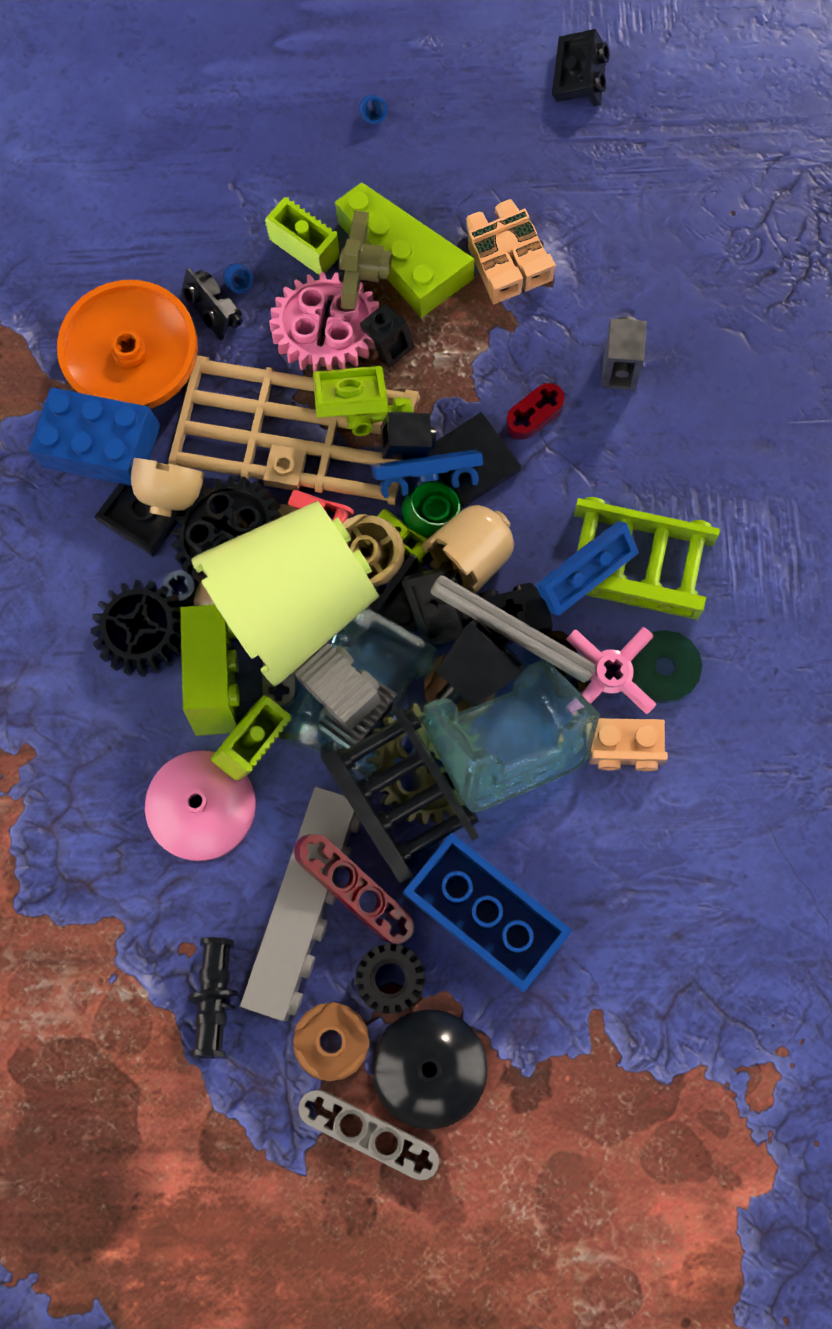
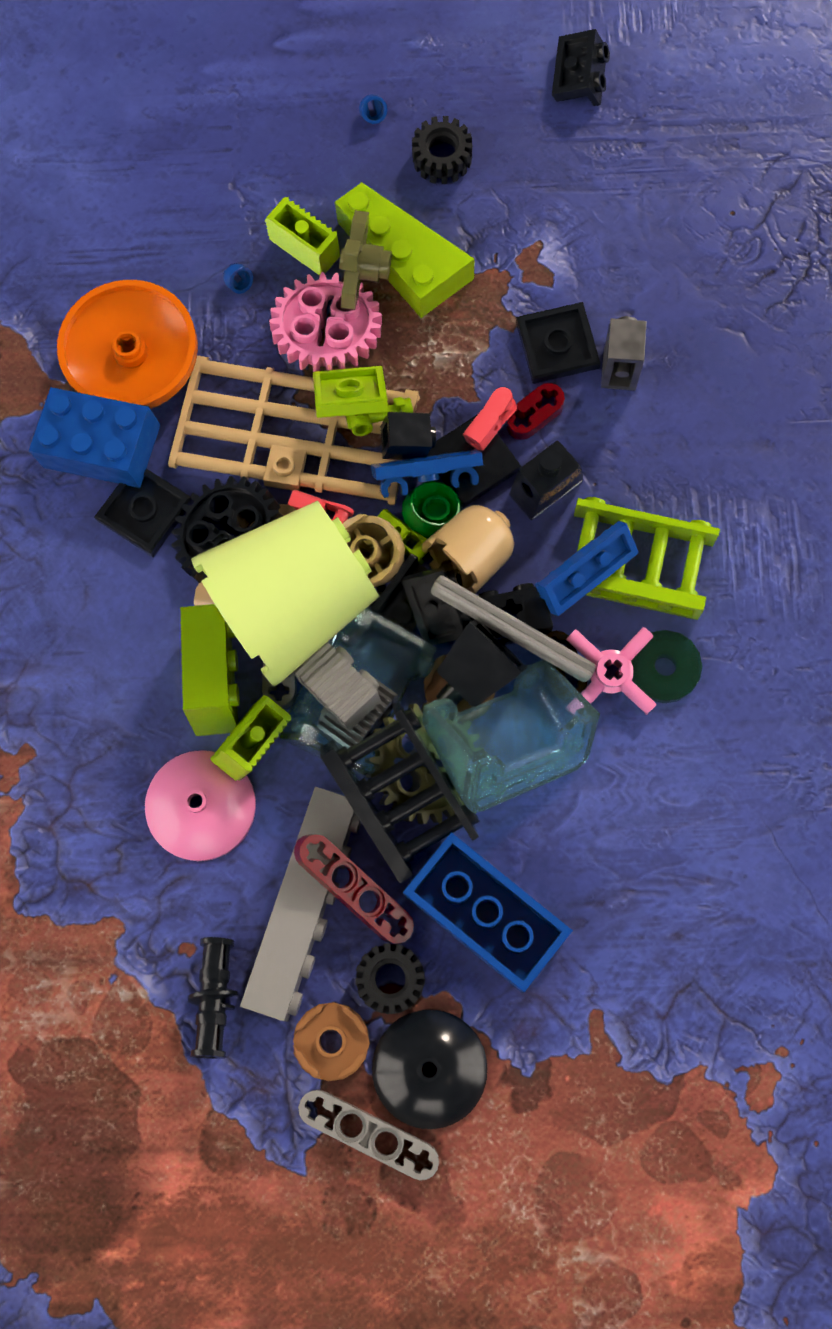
black gear [90,580,184,677] -> none
tan cylinder [131,458,204,517] -> none
sand blue bush [162,570,197,606] -> none
black hinge [181,268,243,340] -> none
black bracket [360,304,415,368] -> none
light nougat hips [466,199,556,305] -> none
light nougat bracket [589,718,668,771] -> none
none -> black tyre [412,116,472,184]
none -> coral bar [463,387,517,451]
none -> black torso [509,441,584,521]
none -> black tile [516,302,601,384]

